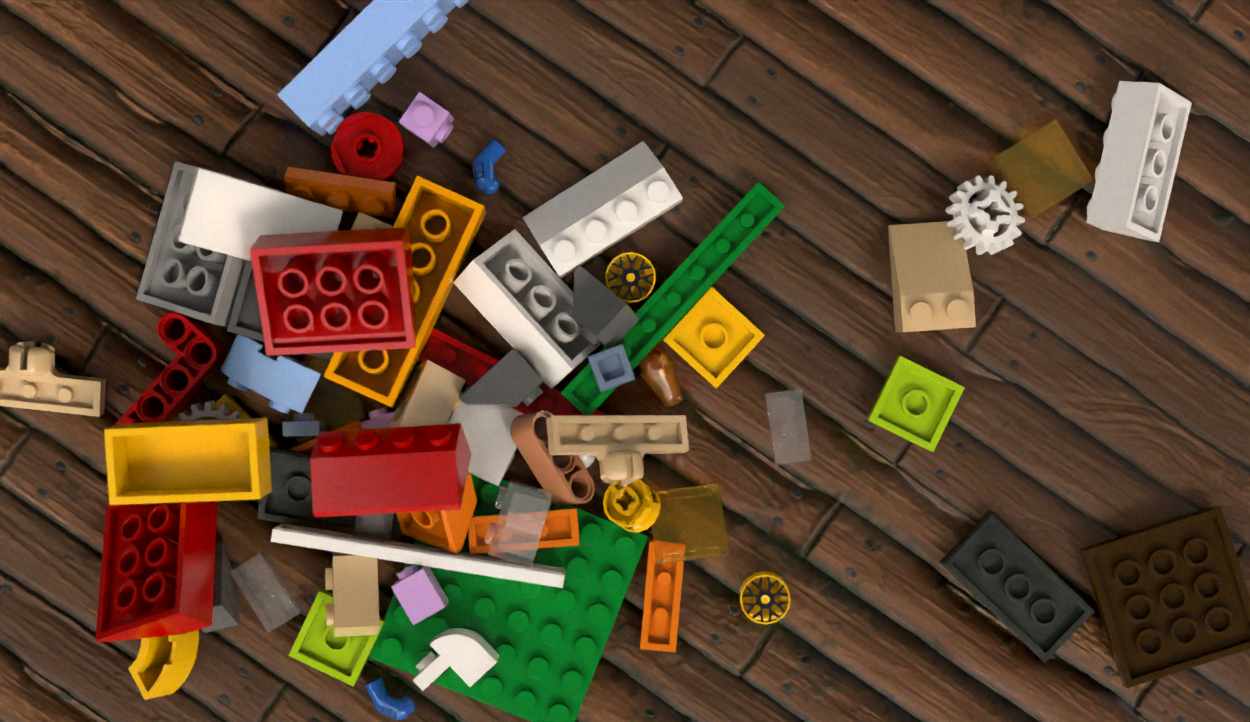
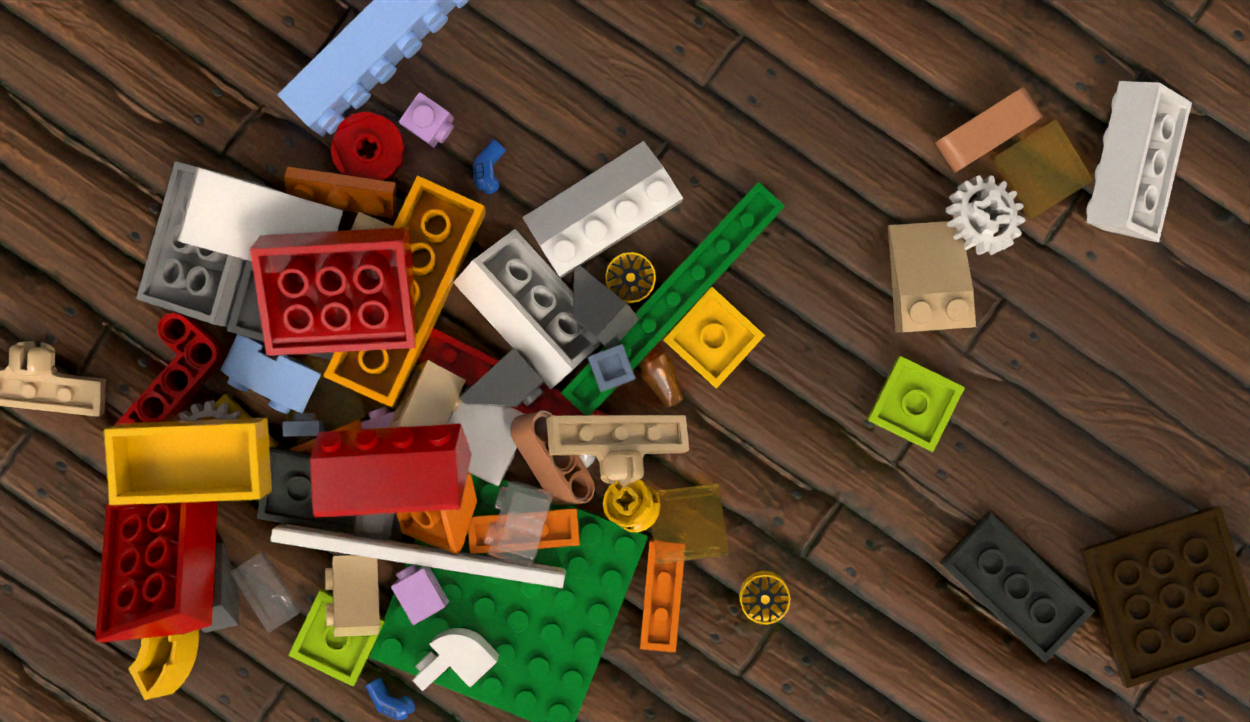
clear plate [764,388,812,465] -> none
none -> nougat beam [935,87,1043,173]

